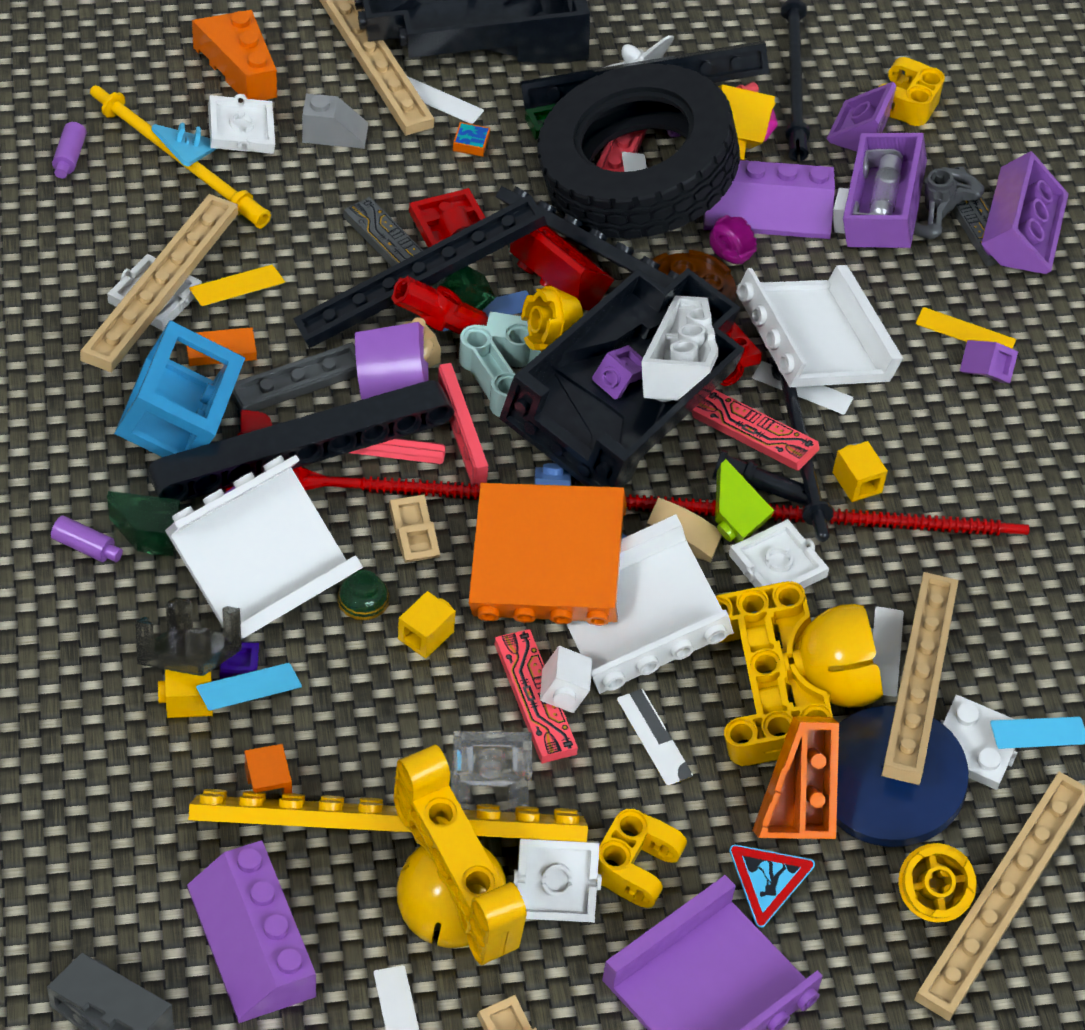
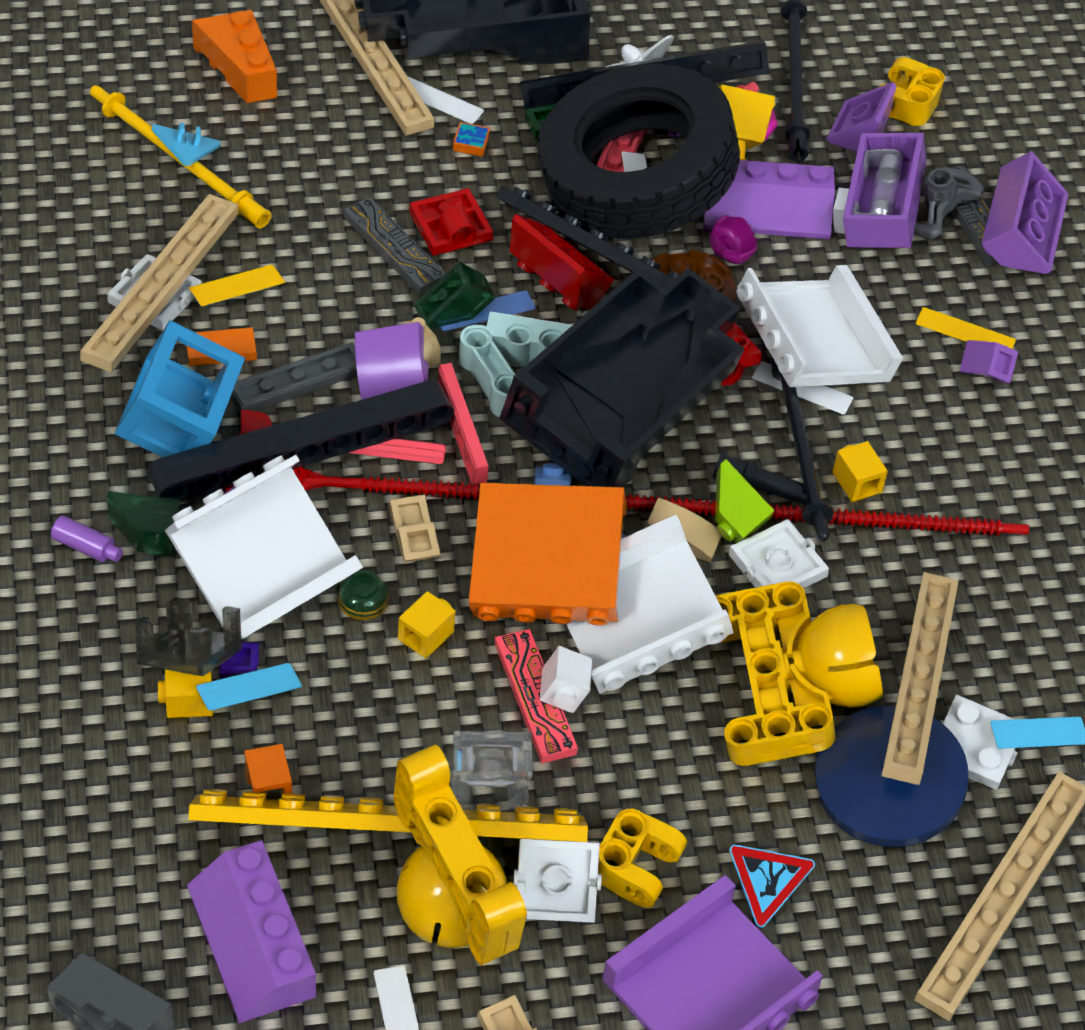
medium lavender cylinder [52,122,87,179] -> none
white plate [208,94,275,154] -> none
black plate [293,194,547,349] -> none
light grey slope [302,93,369,149] -> none
red piece [391,276,488,334] -> none
yellow cone [521,286,583,352] -> none
medium lavender bracket [592,345,643,399] -> none
white sticker [617,689,693,785] -> none
white wedge [641,296,718,402] -> none
coral tile [691,389,820,471] -> none
orange wedge [752,716,839,839] -> none
white sticker [873,606,904,697] -> none
yellow cone [898,843,977,922] -> none

